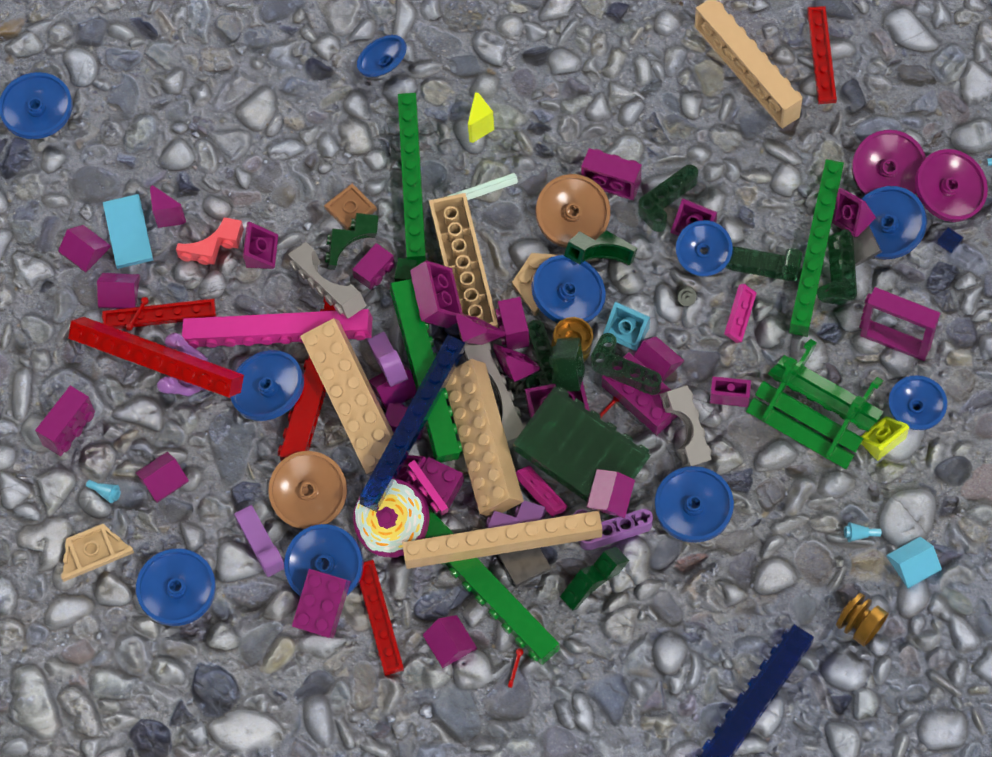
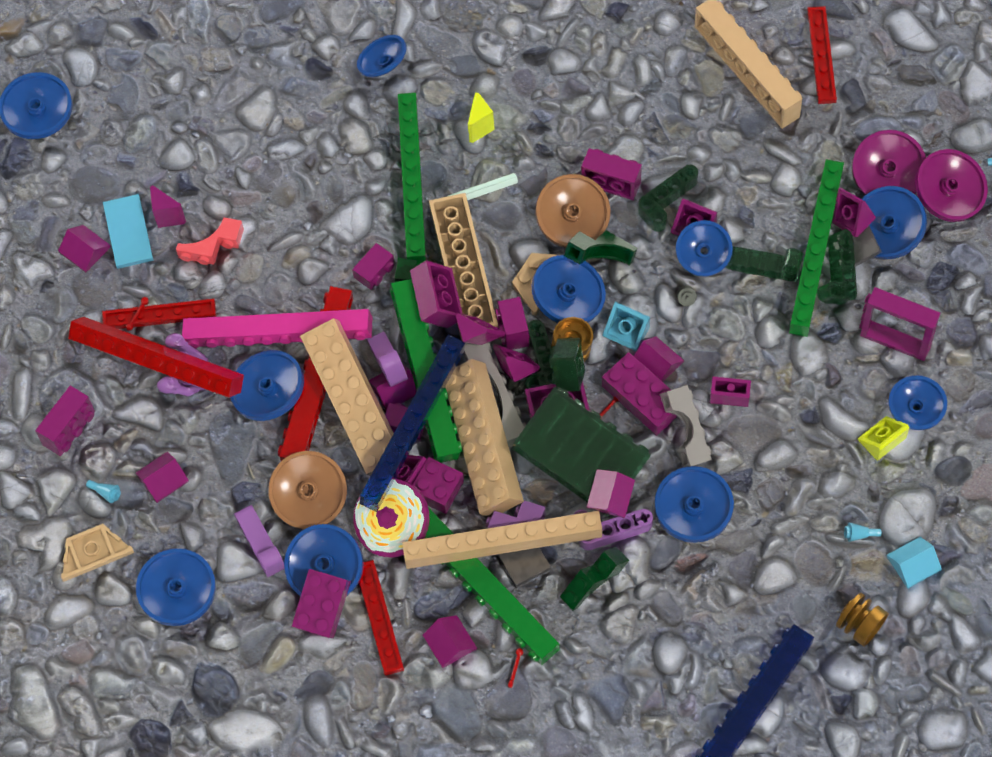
magenta slope [97,273,140,309] -> none
magenta slope [243,221,278,269] -> none
light grey arch [288,242,366,319] -> none
medium nougat tile [324,184,377,230] -> none
dark green arch [325,213,379,270] -> none
dark pink plate [407,460,448,515] -> none
dark pink plate [516,465,568,517] -> none
clear green beam [591,333,662,395] -> none
dark pink plate [724,284,757,343] -> none
green piece [746,339,884,469] -> none
clear blue tile [937,227,964,253] -> none

